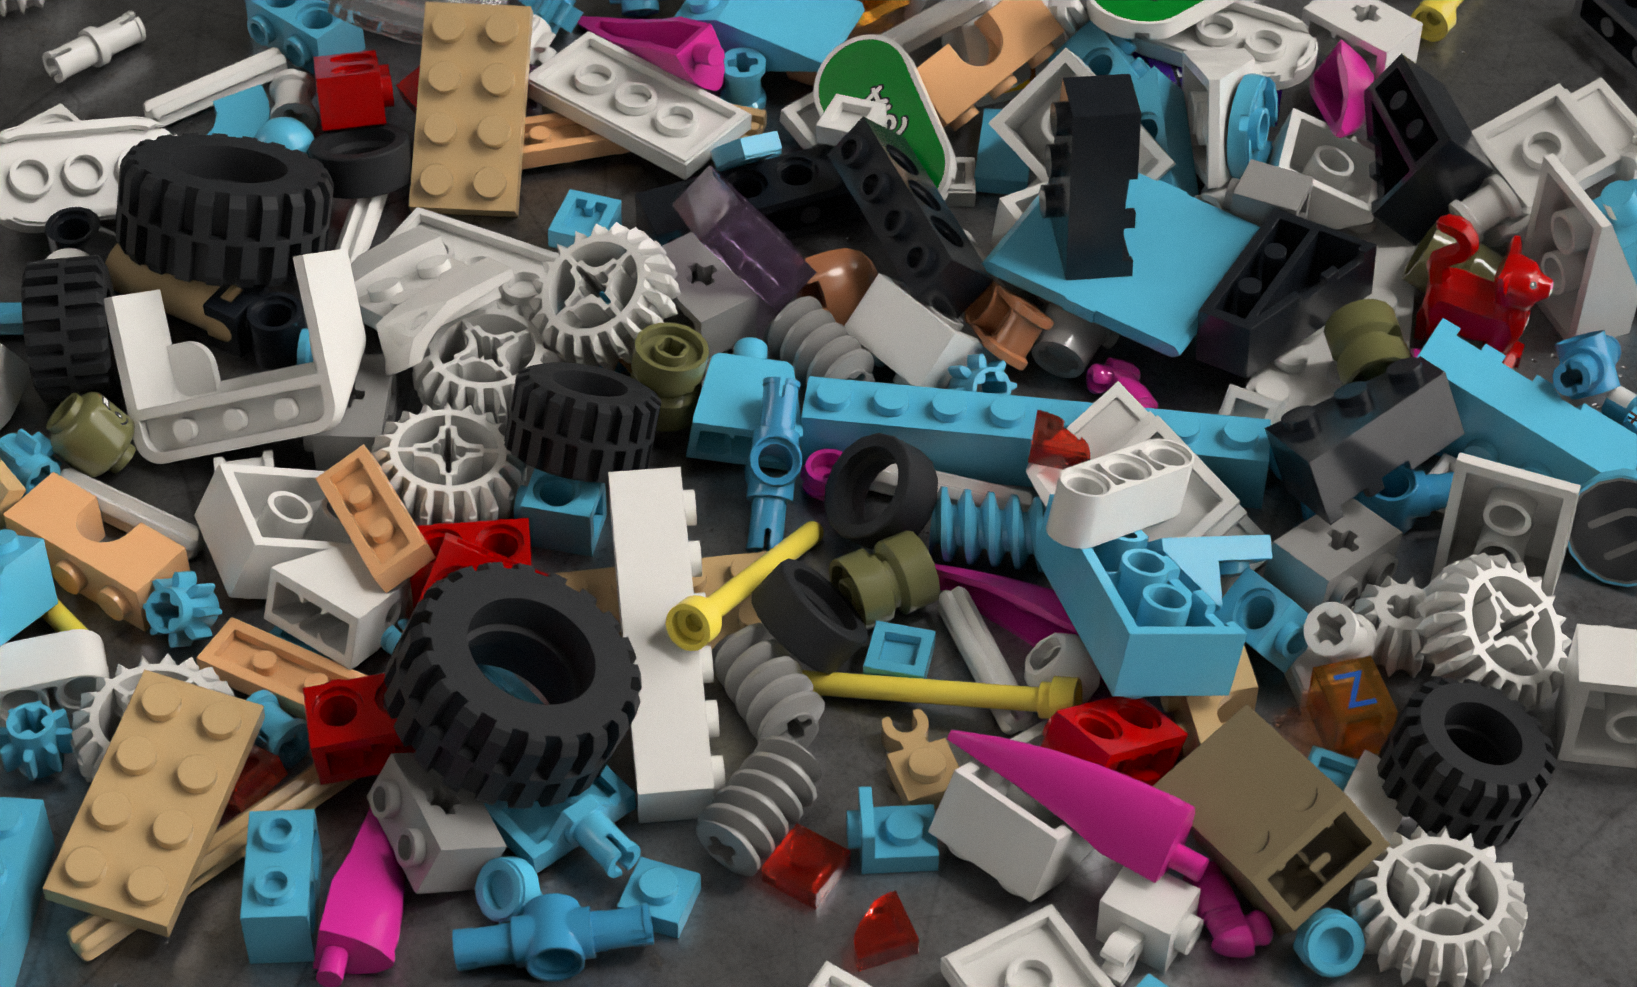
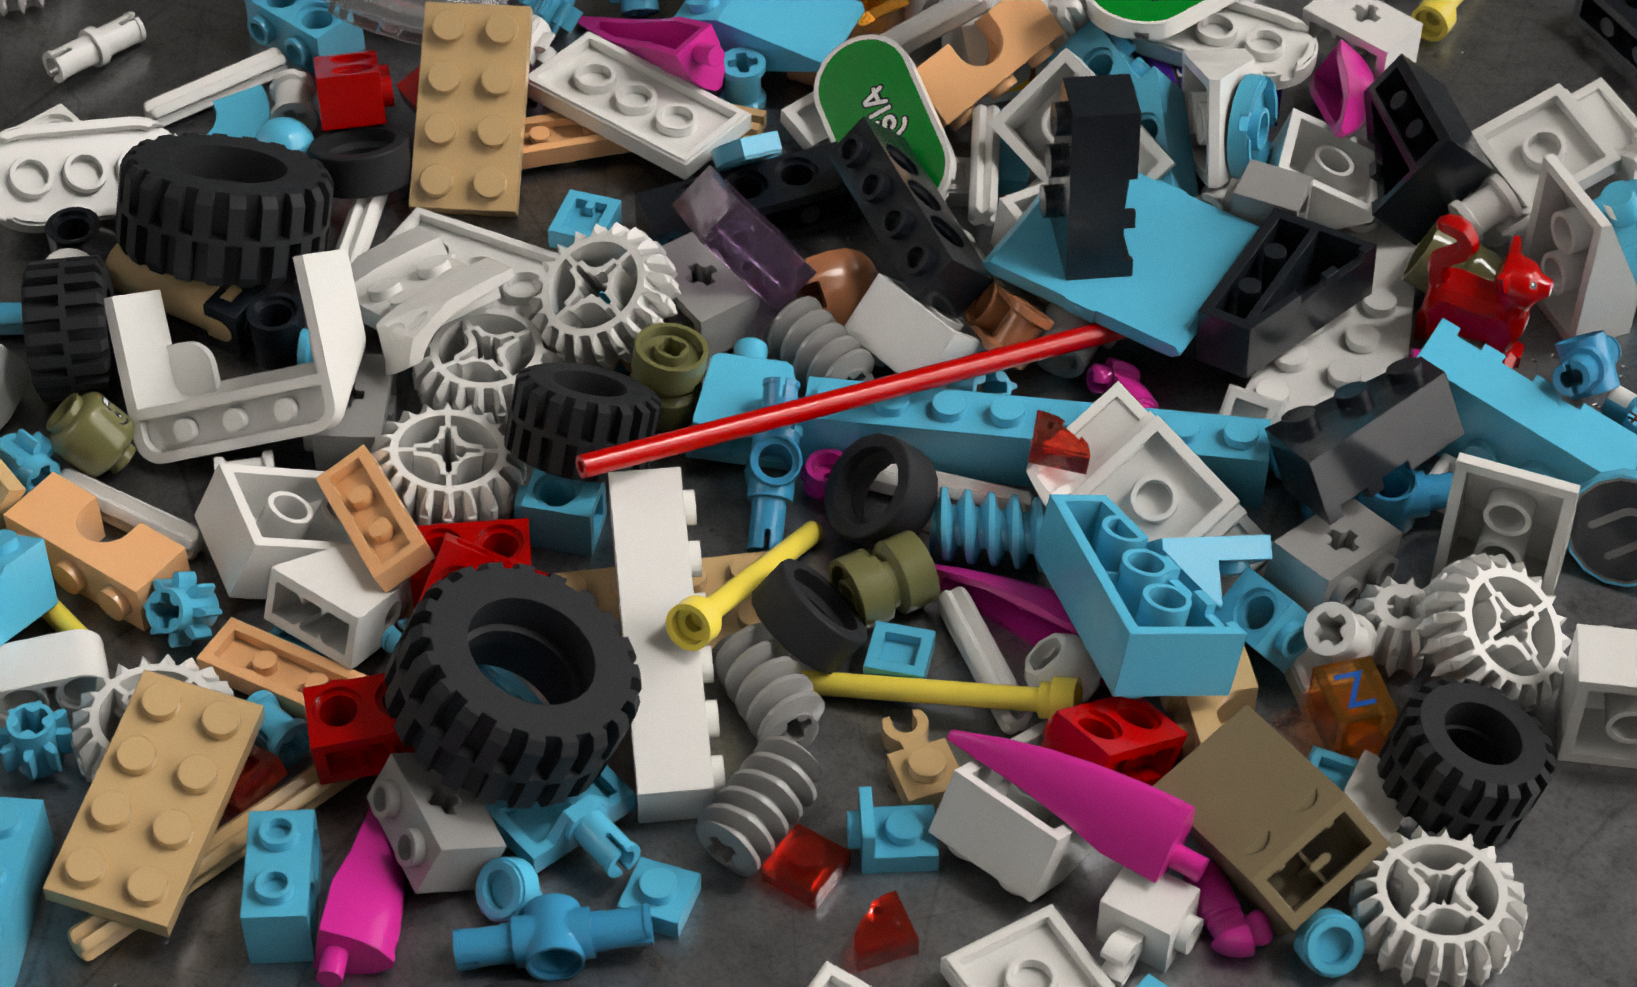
white plate [816,94,887,146] -> none
white beam [1046,438,1195,549] -> none
olive wheel [1323,299,1411,386] -> none
none -> red piece [576,323,1128,479]
none -> white axle [968,104,1001,227]

